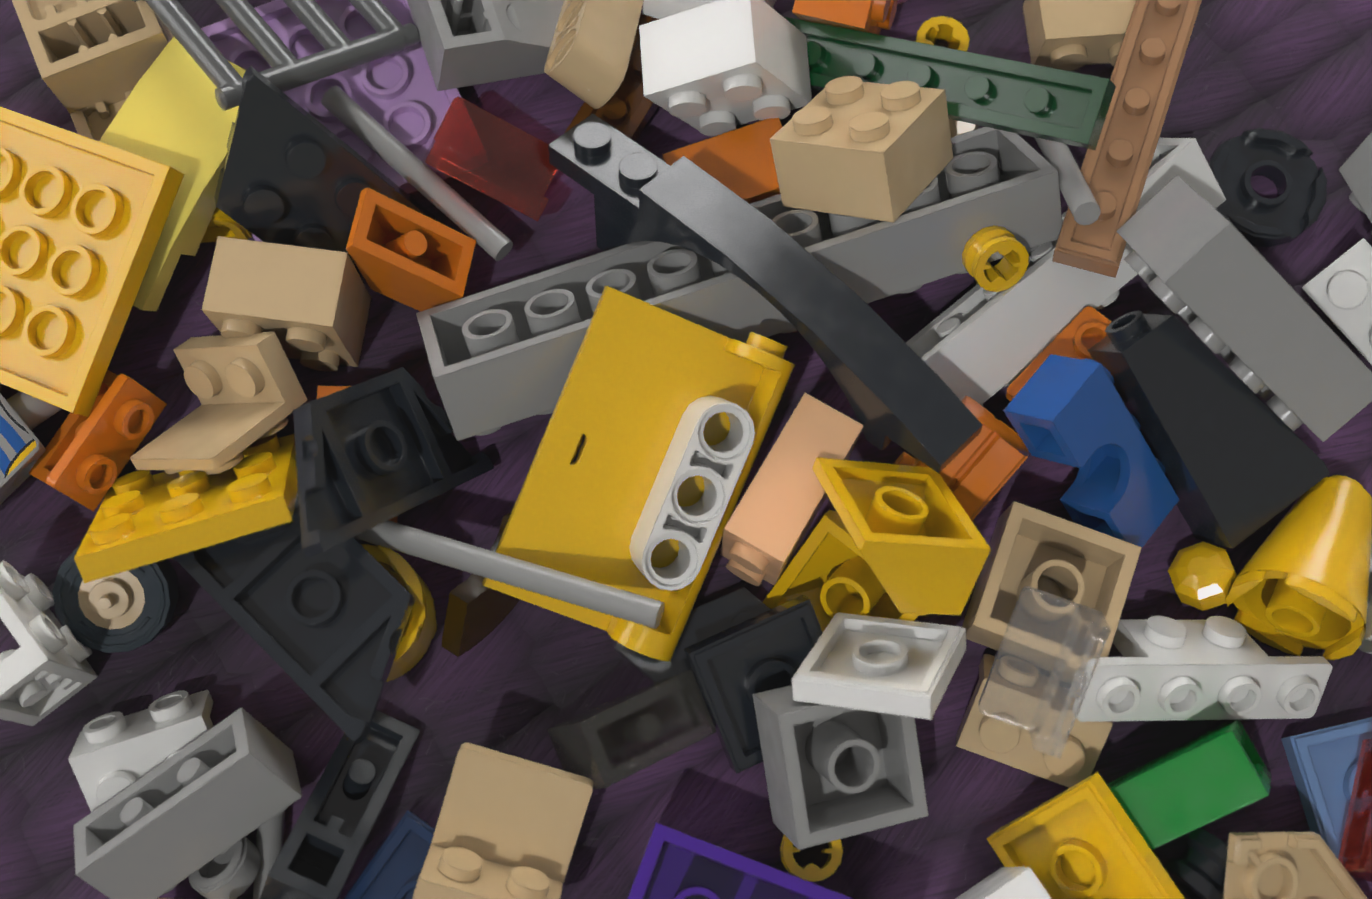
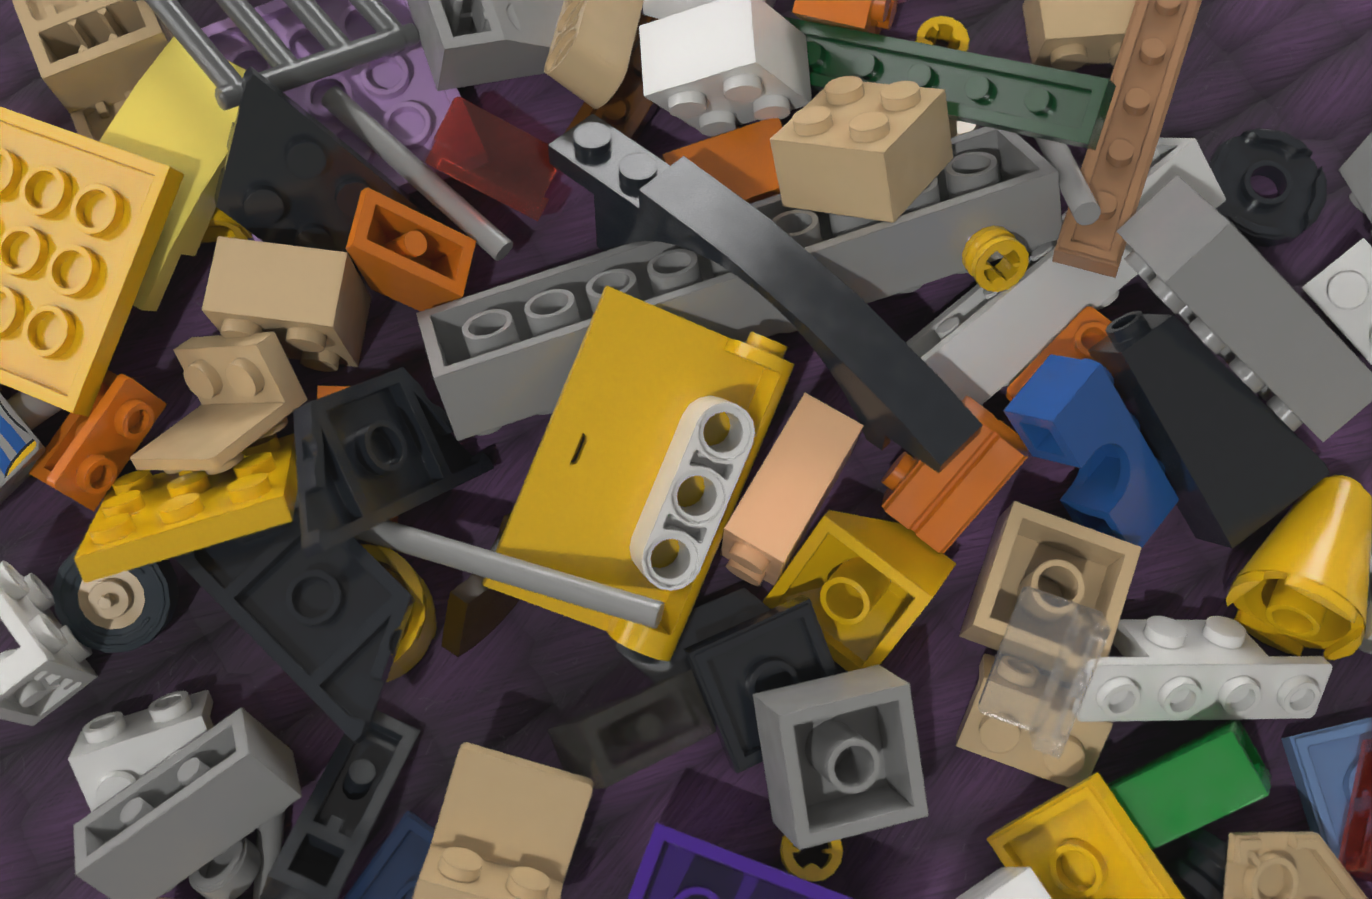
white tile [792,612,966,720] -> none
yellow slope [812,457,991,616] -> none
yellow tile [1168,542,1237,611] -> none

